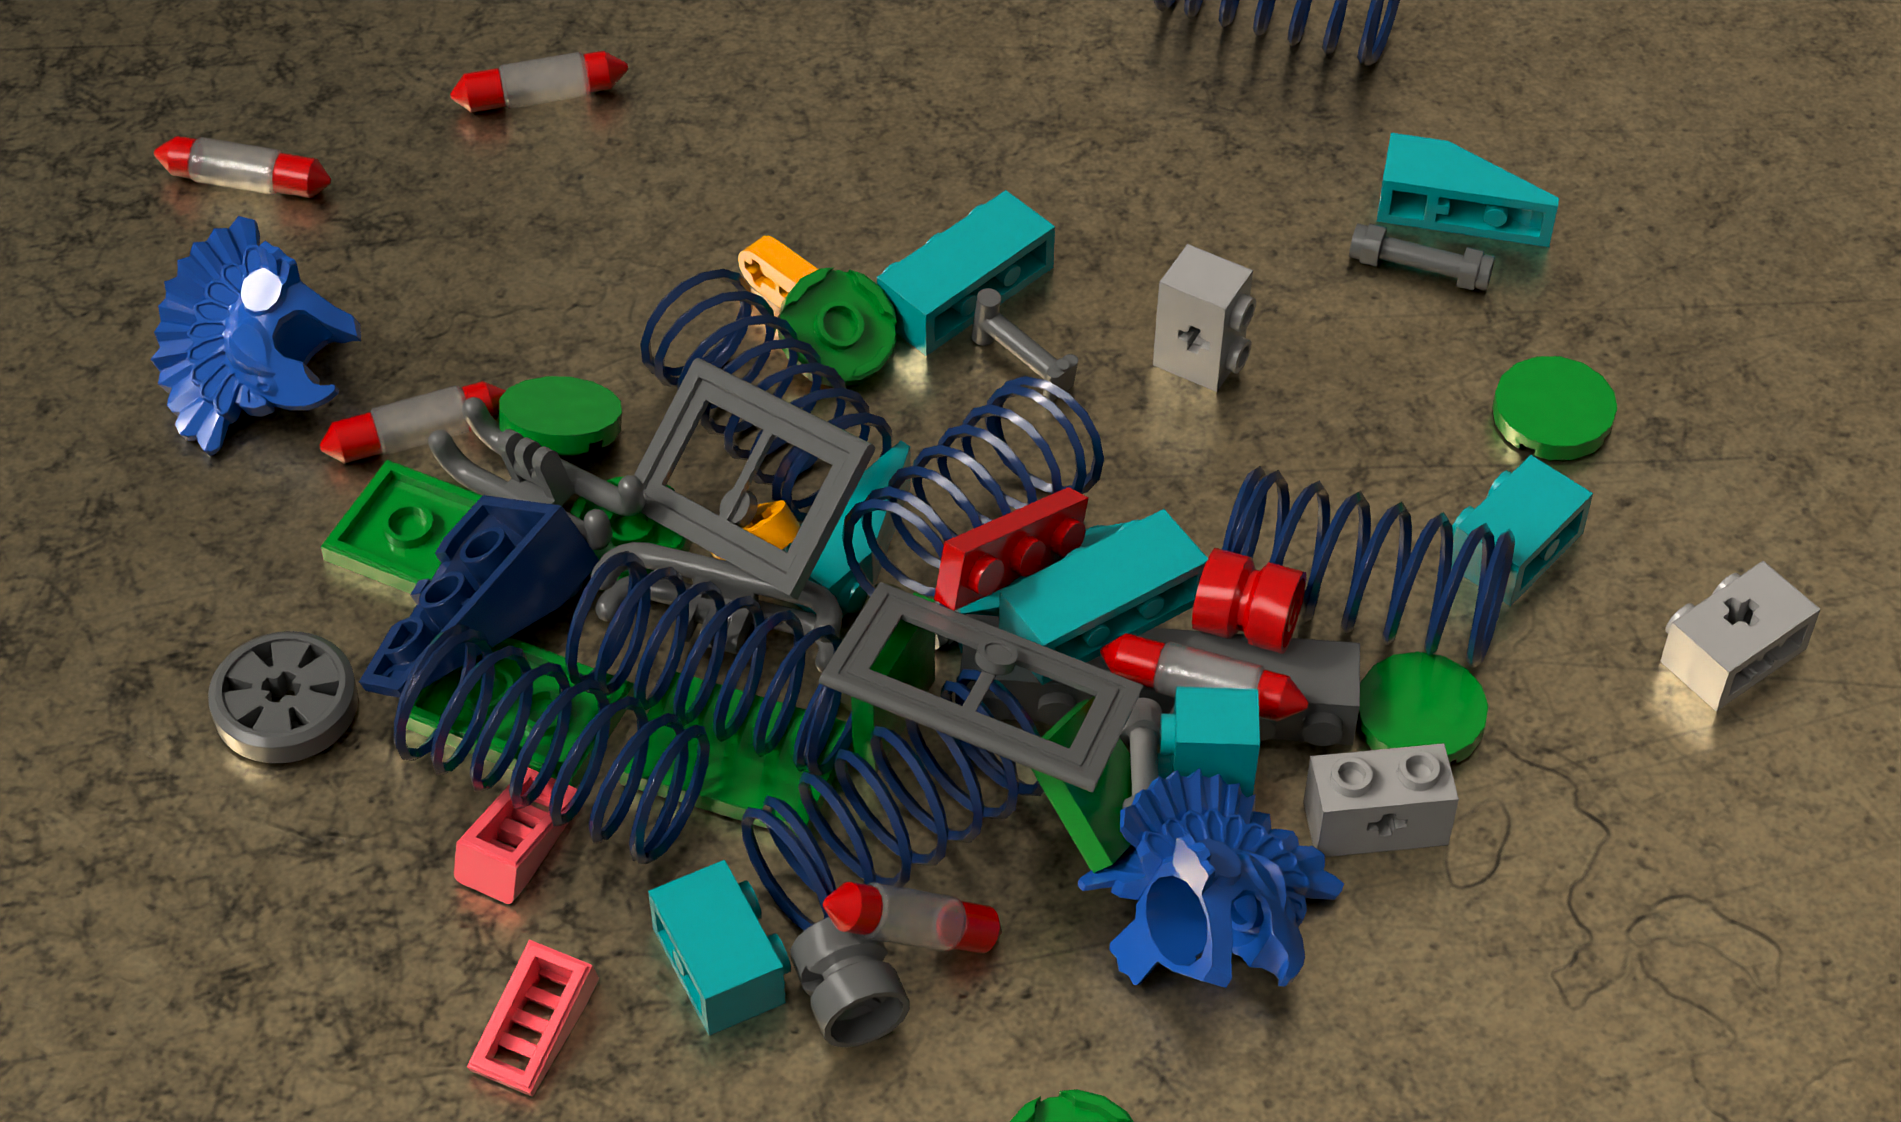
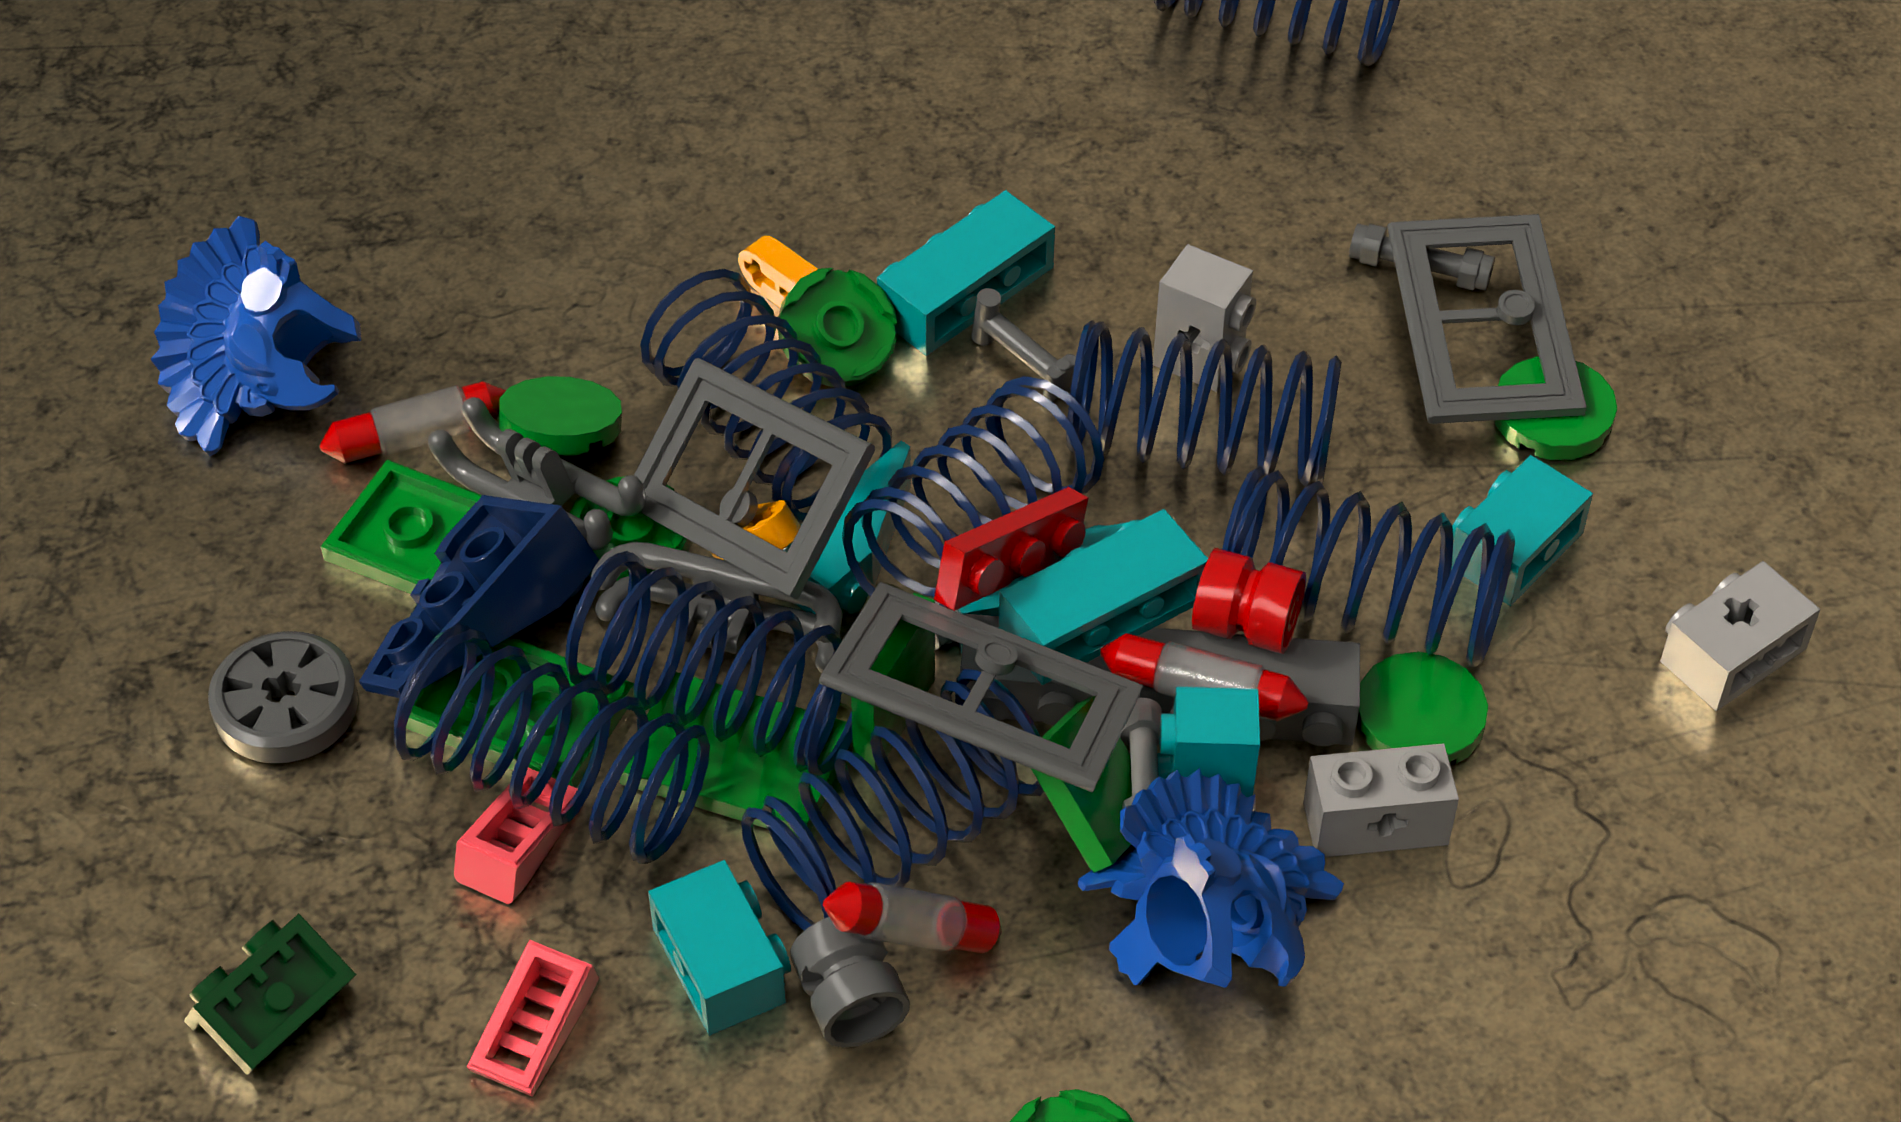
piece [154,136,331,199] -> none
piece [450,51,629,113] -> none
teal slope [1376,133,1559,247] -> none
none -> dark green bracket [184,913,357,1075]
none -> dark blue piece [1066,320,1342,487]
none -> dark grey door [1387,214,1587,424]

